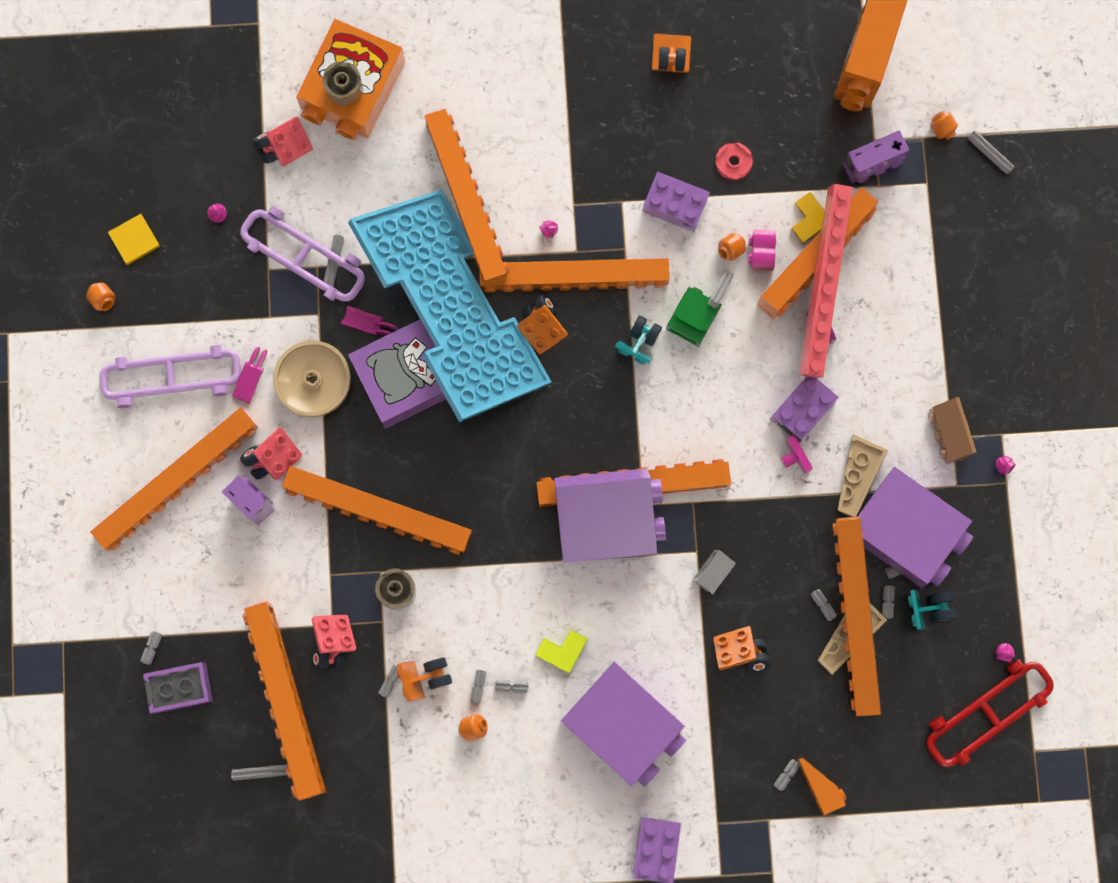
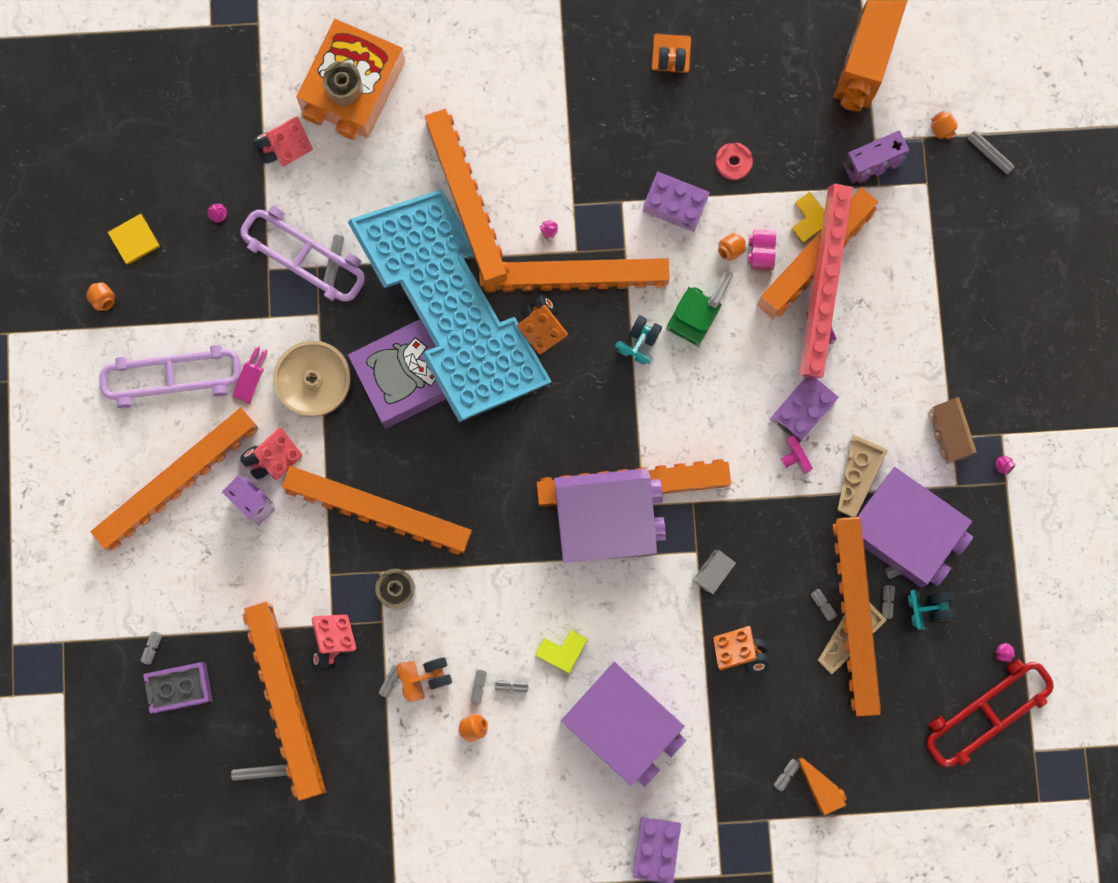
dark pink arm [341,306,397,336] -> none

